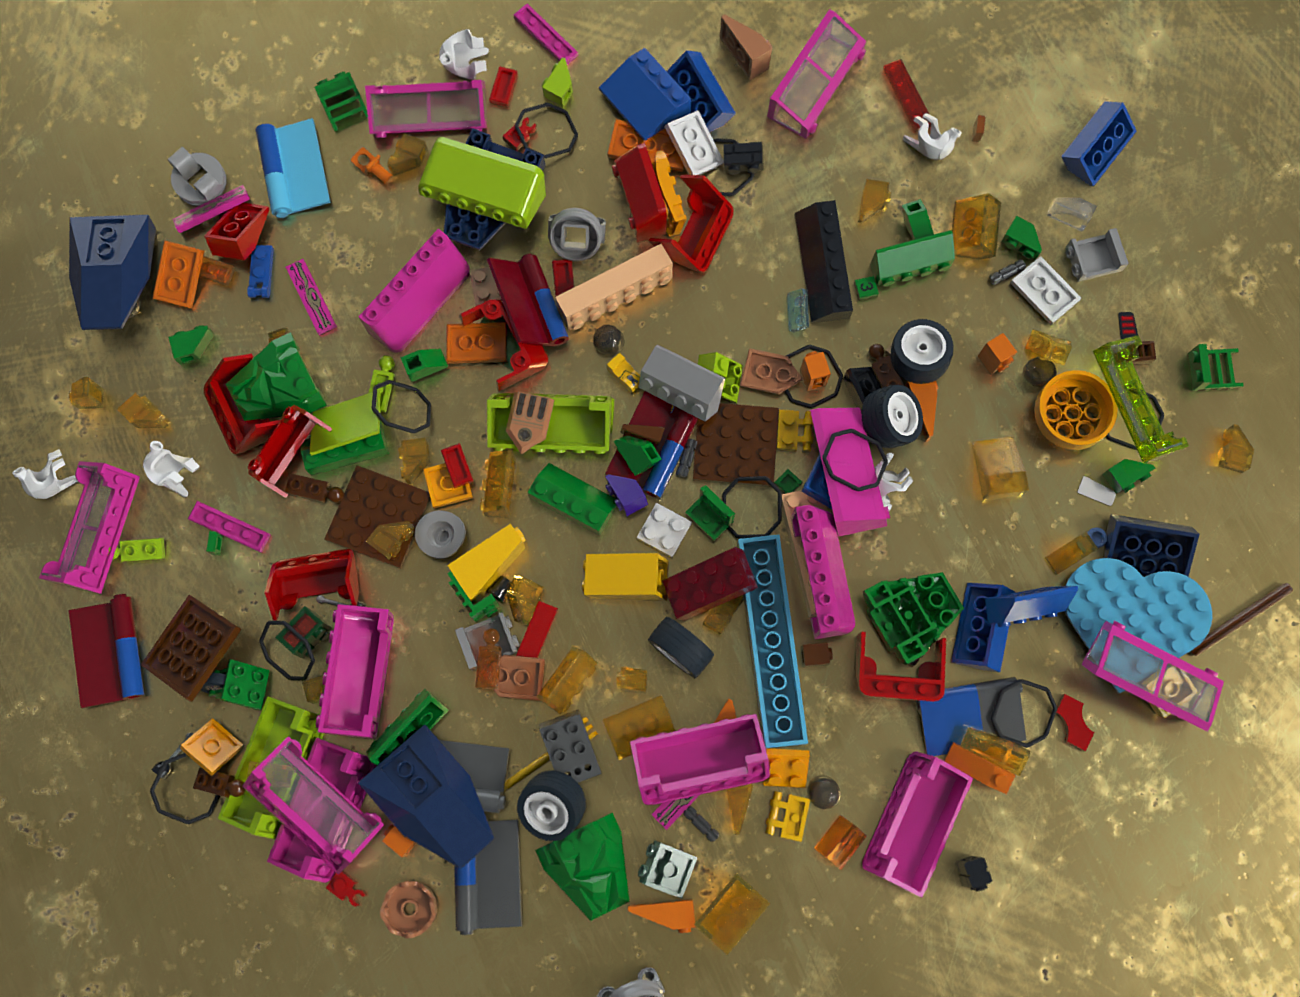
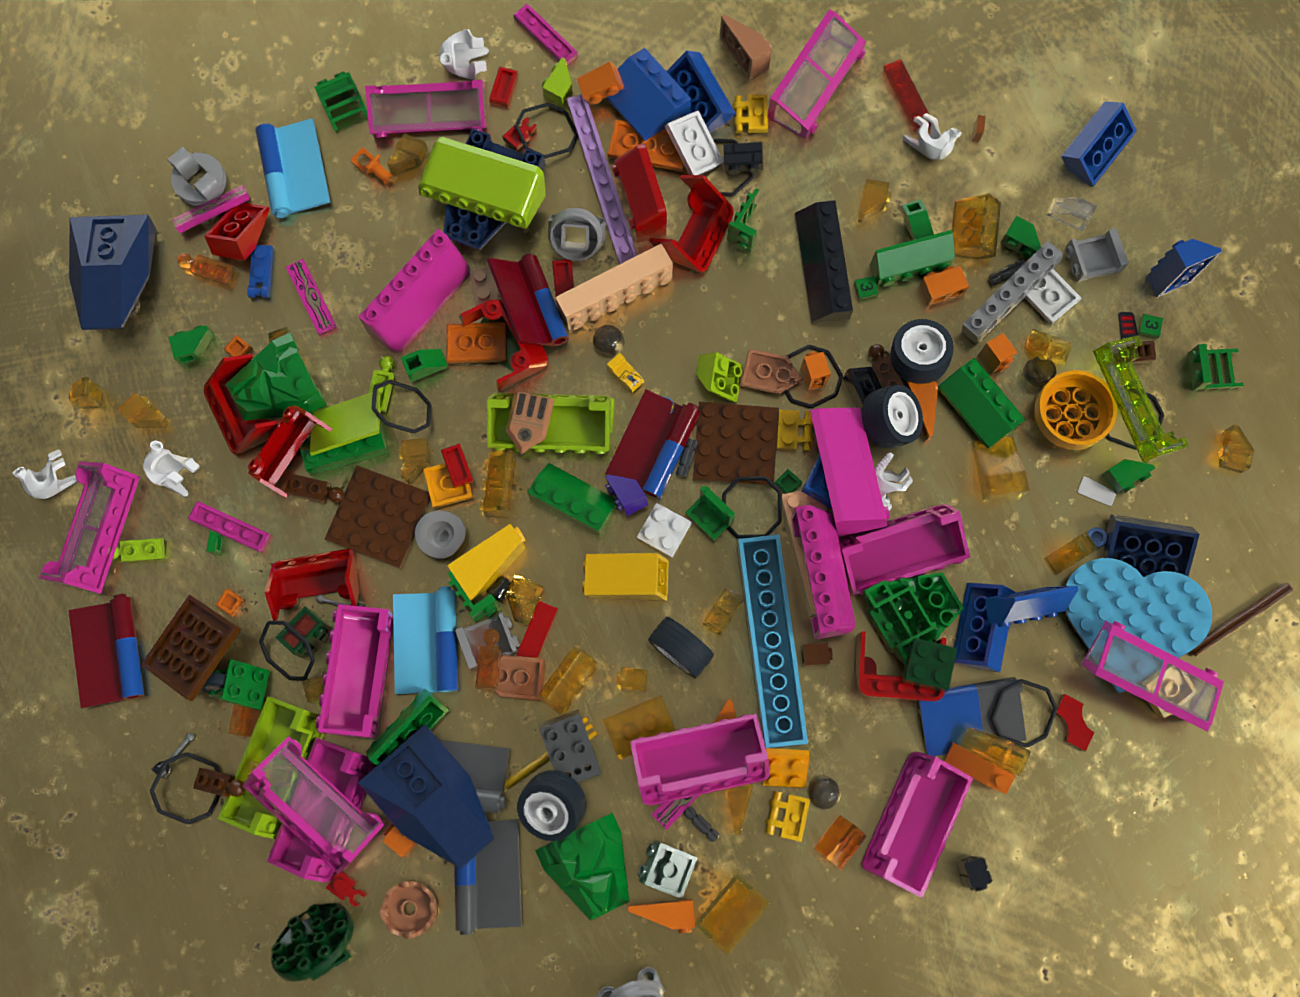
orange tile [153,240,204,308] -> none
light orange plate [180,718,243,776] -> none
clear yellow slope [366,521,415,560] -> none
green slope [614,435,662,476] -> none
reddish brown slope [620,424,665,446] -> none
light grey slope [638,344,725,421] -> none
light orange slope [652,150,687,237] -> none
dark red brick [662,547,758,621] -> none
clear light blue plate [787,288,809,332] -> none
black piece [822,429,888,491] -> none
none -> orange tile [215,588,245,617]
none -> orange tile [223,334,253,357]
none -> clear orange panel [228,696,267,737]
none -> dark green bracket [271,903,354,982]
none -> medium azure door [393,586,458,694]
none -> lavender plate [567,94,637,265]
none -> orange brick [577,61,624,105]
none -> green plate [727,188,759,253]
none -> yellow plate [733,94,768,134]
none -> dark pink windscreen [838,504,971,595]
none -> dark green piece [902,638,957,693]
none -> orange brick [920,266,969,306]
none -> green slope [938,358,1026,449]
none -> light grey brick [962,241,1063,345]
none -> green tile [1138,314,1163,339]
none -> blue slope [1146,239,1223,297]

